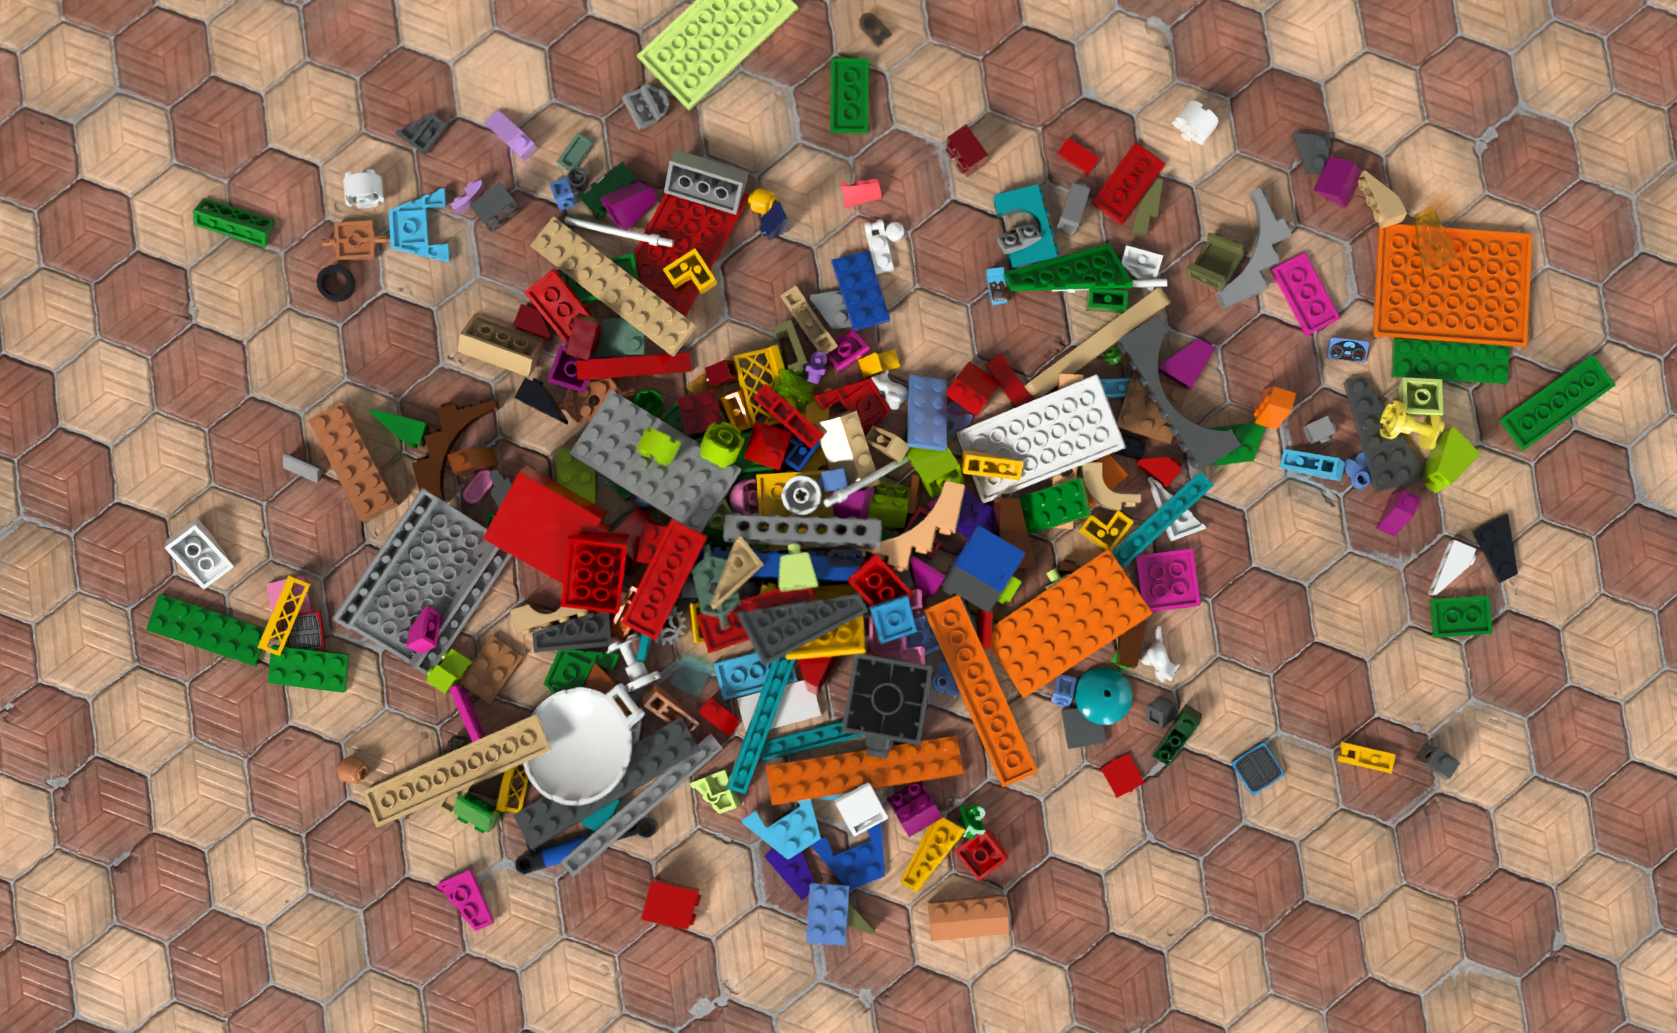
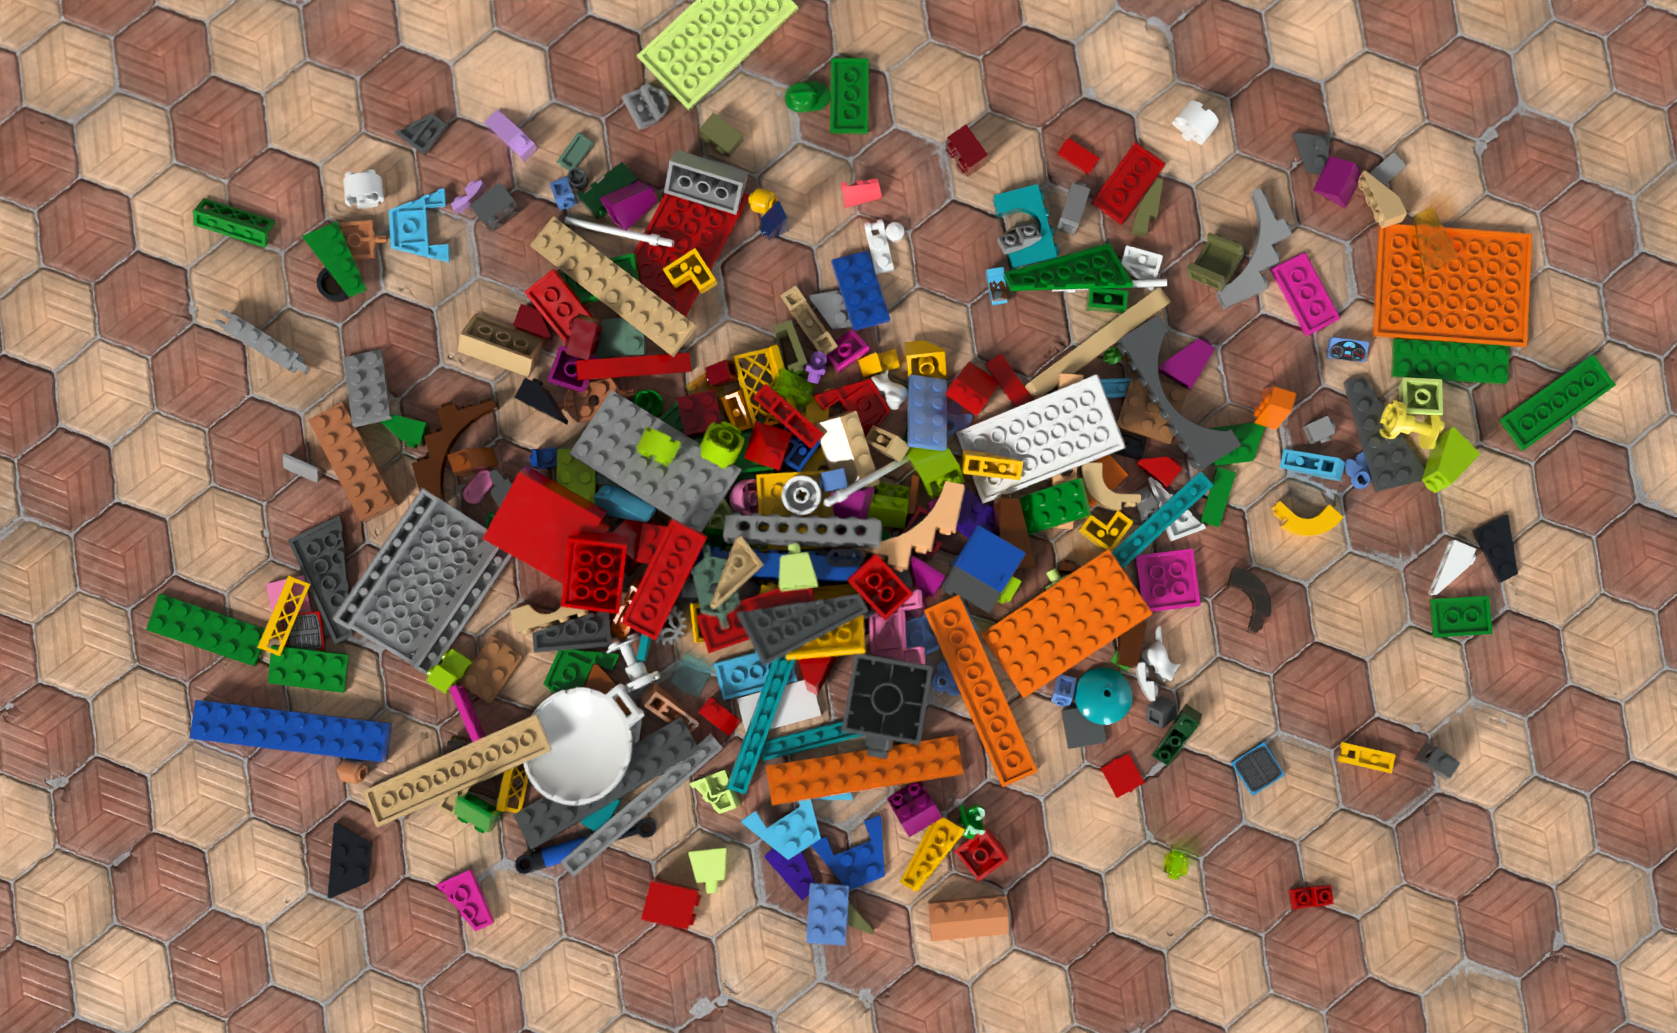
white slope [164,517,234,590] -> none
dark pink slope [406,606,442,654] -> none
white slope [835,782,888,836] -> none
clear smoke plate [859,13,892,48] -> none
dark azure tile [869,594,917,644] -> none
red tile [977,610,993,649] -> none
magenta slope [1376,490,1421,537] -> none
none -> blue brick [190,700,392,762]
none -> light grey hinge [214,309,311,375]
none -> dark grey wing [288,515,354,644]
none -> green wing [302,221,367,298]
none -> black wing [327,823,373,898]
none -> light grey plate [344,349,392,427]
none -> blue bracket [530,447,557,470]
none -> medium azure slope [594,485,657,523]
none -> yellowish green torso [689,847,727,893]
none -> olive brick [699,112,744,158]
none -> green piece [785,81,830,112]
none -> yellow slope [904,340,947,379]
none -> light grey bracket [1131,486,1158,521]
none -> white slope [1135,662,1158,701]
none -> clear neon green head [1162,850,1189,880]
none -> green tile [1200,467,1236,528]
none -> clear smoke arch [1227,567,1271,634]
none -> yellow arch [1271,501,1344,537]
none -> red slope [1289,884,1334,909]
none -> light grey tile [1369,152,1406,185]

